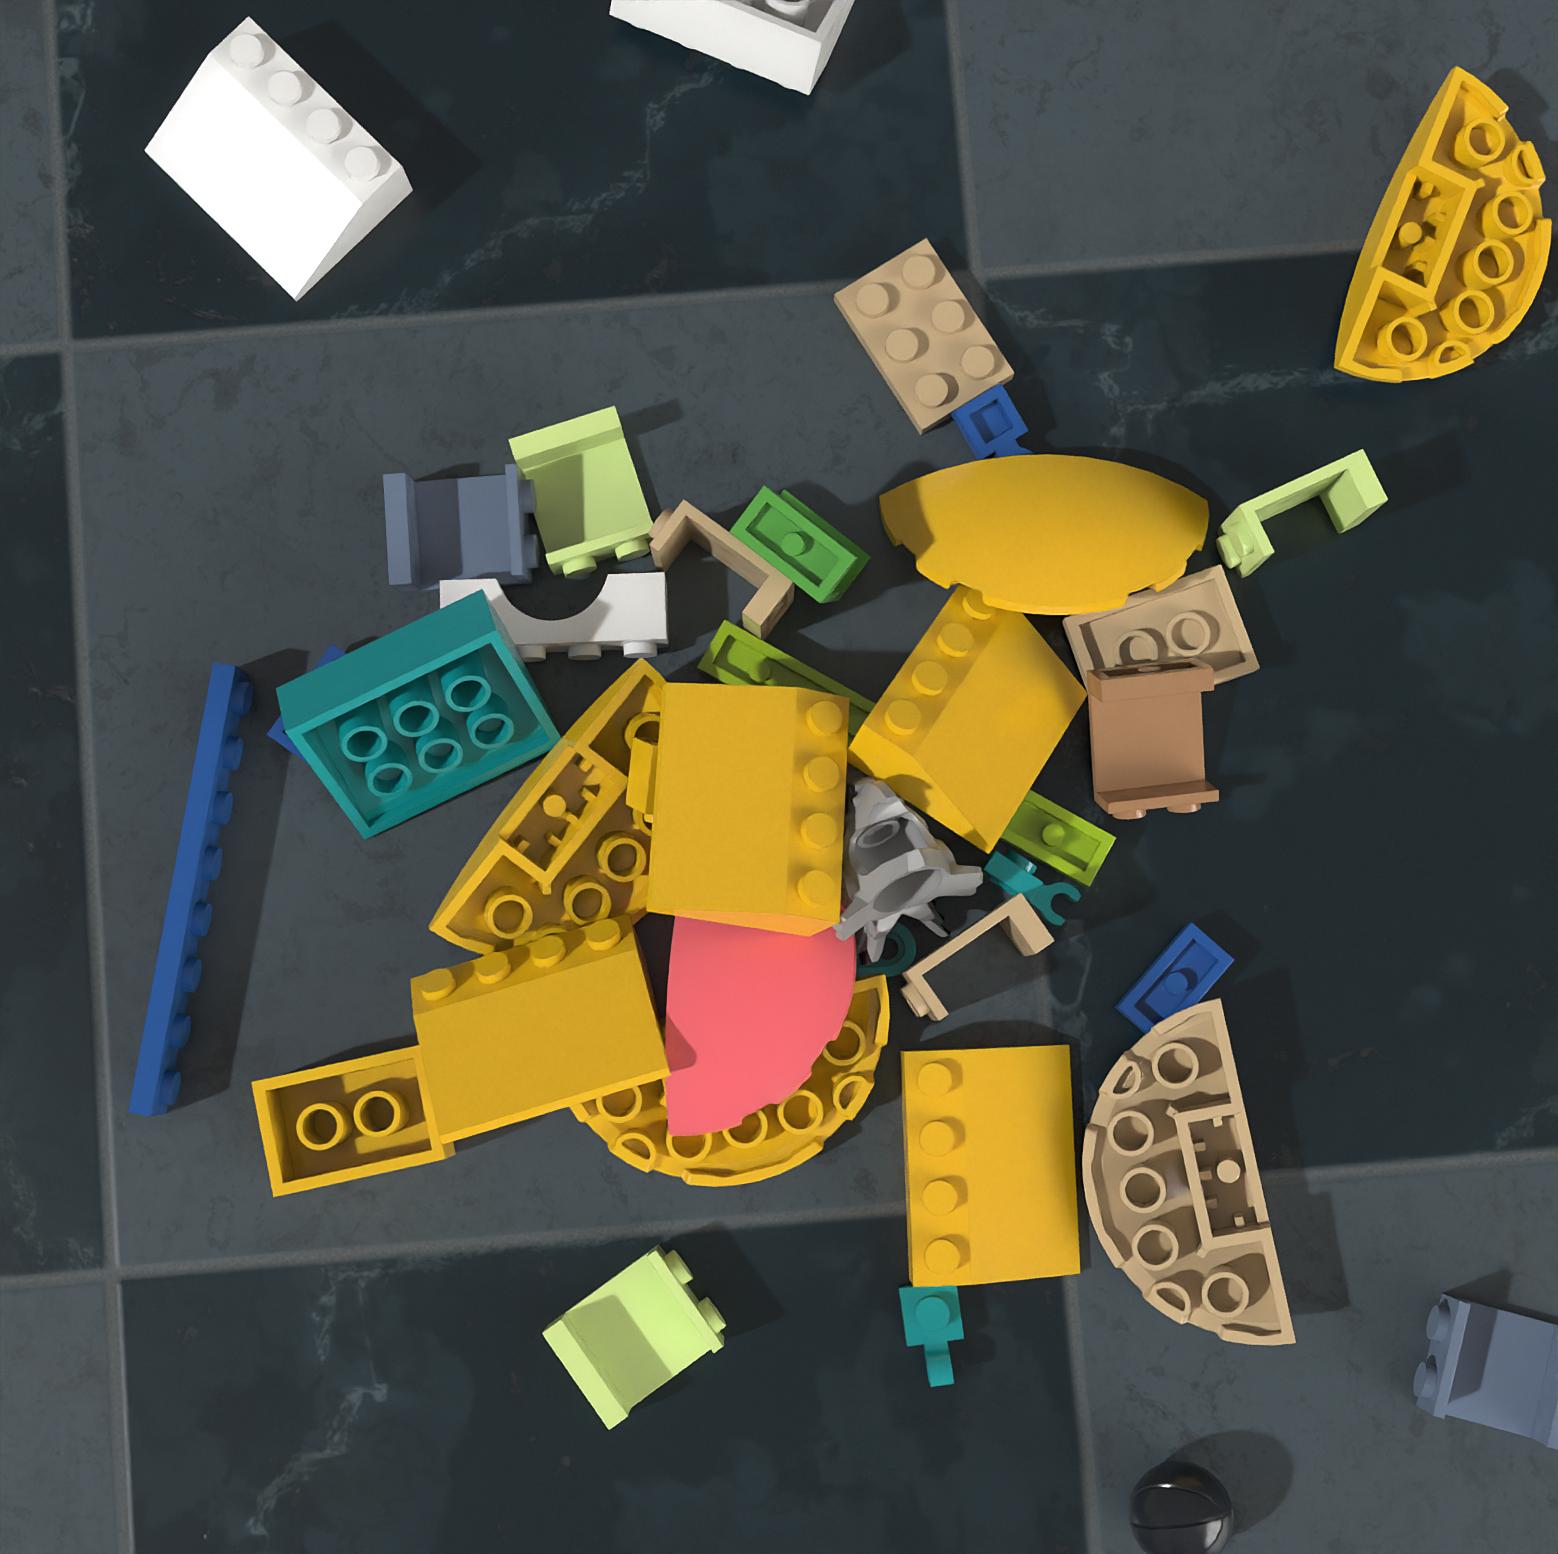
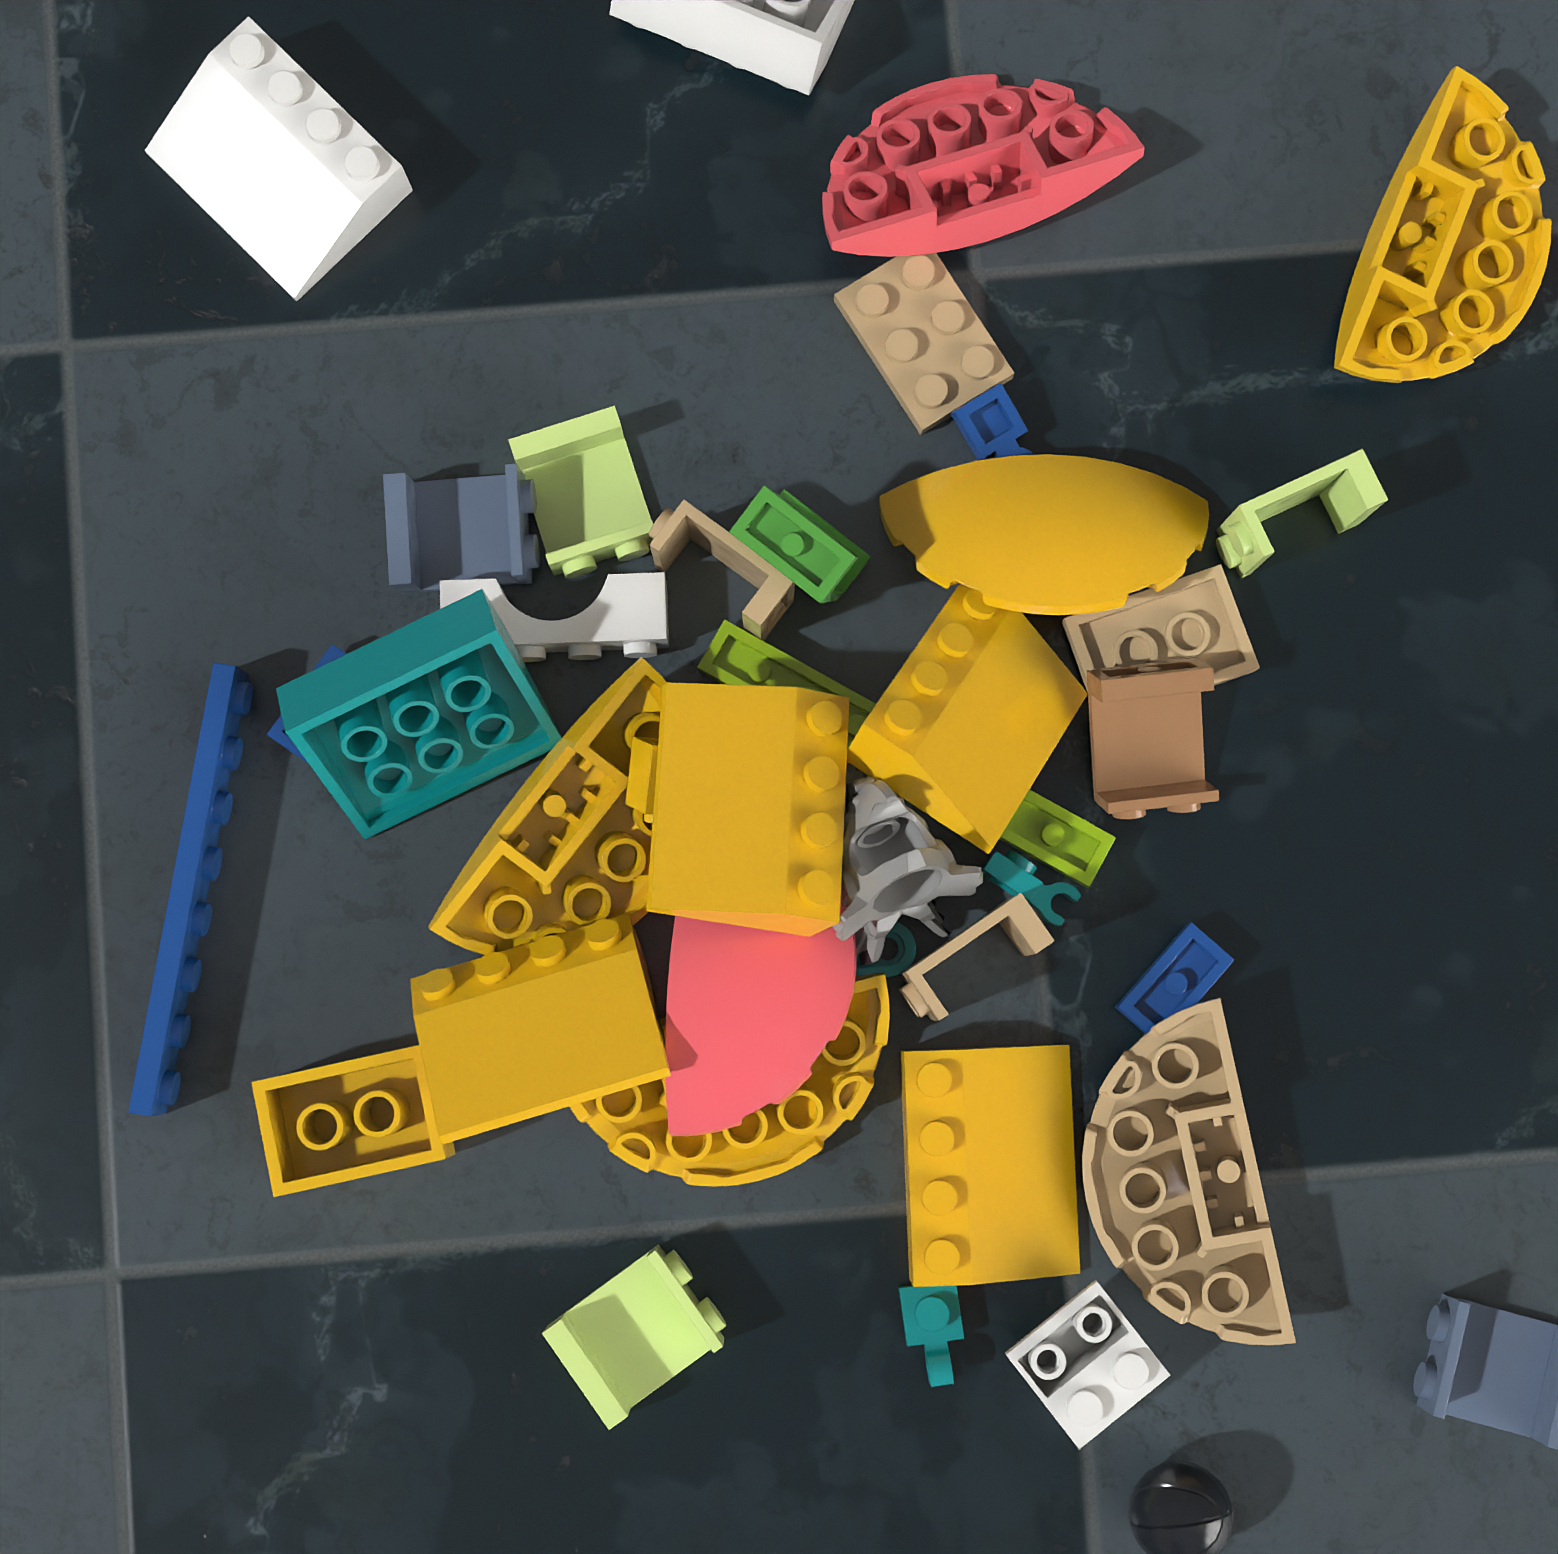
none -> coral brick [822,74,1145,257]
none -> white slope [1005,1280,1170,1449]

